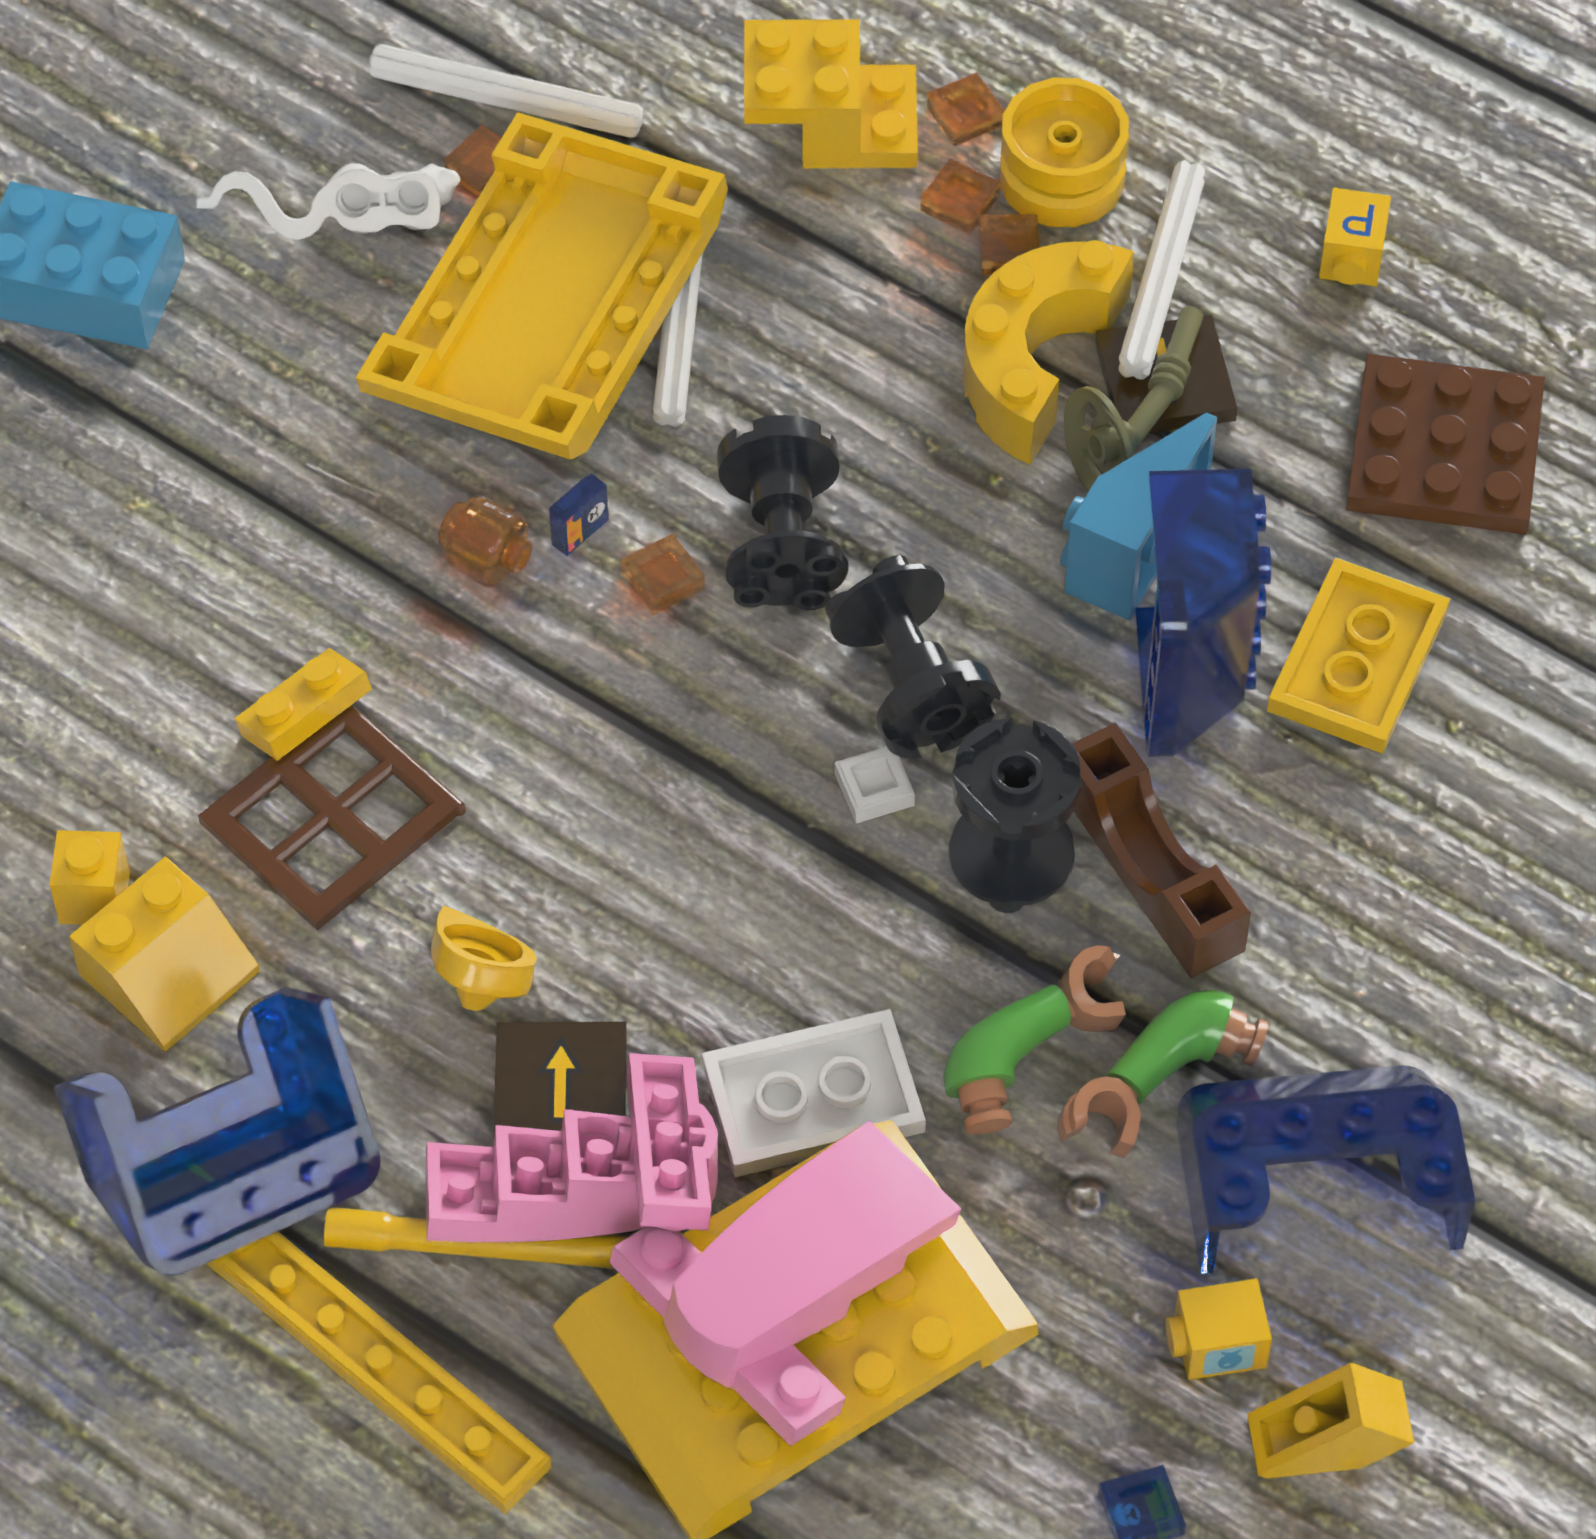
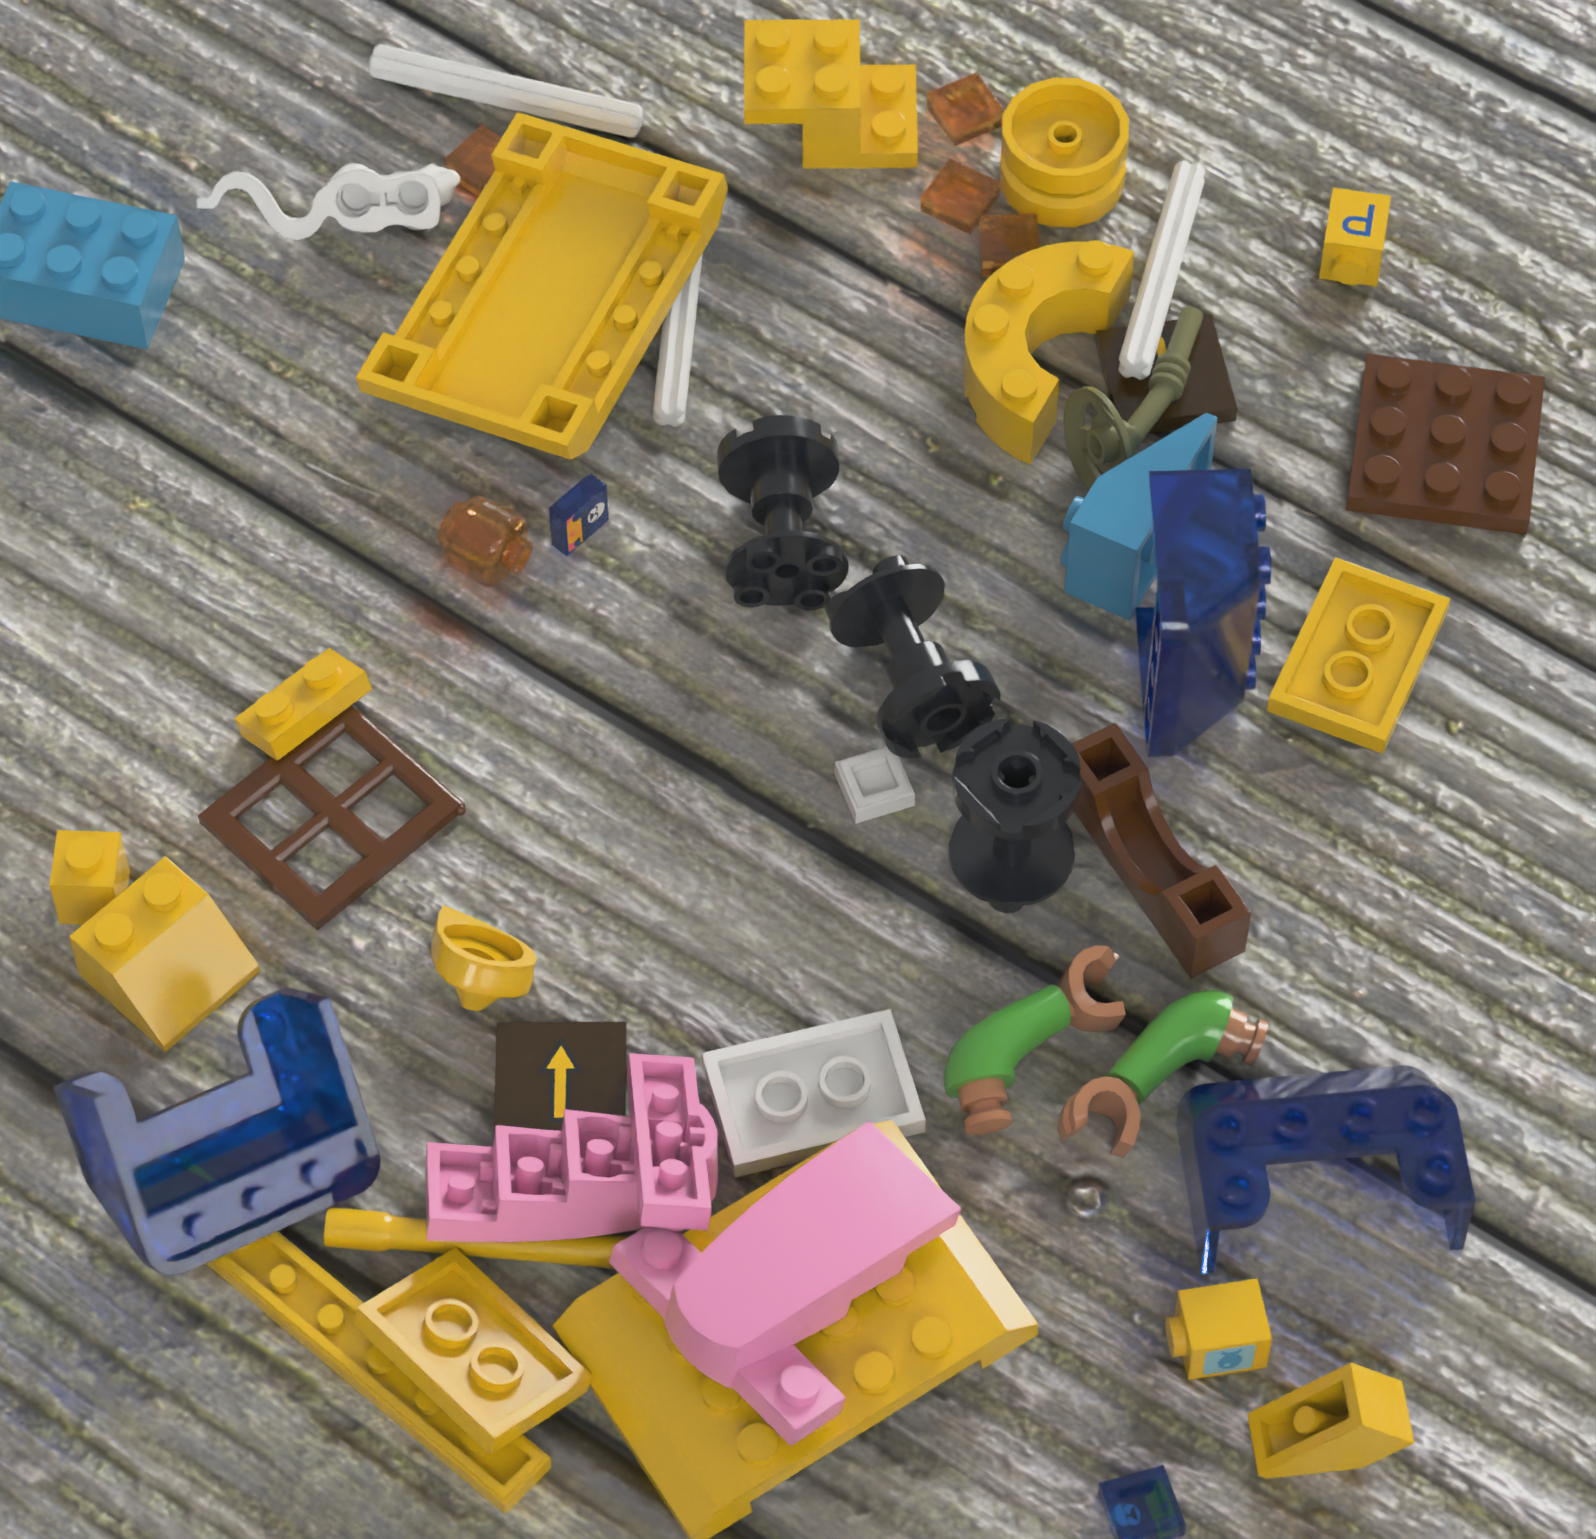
clear orange tile [621,533,705,616] -> none
none -> yellow plate [353,1247,592,1455]

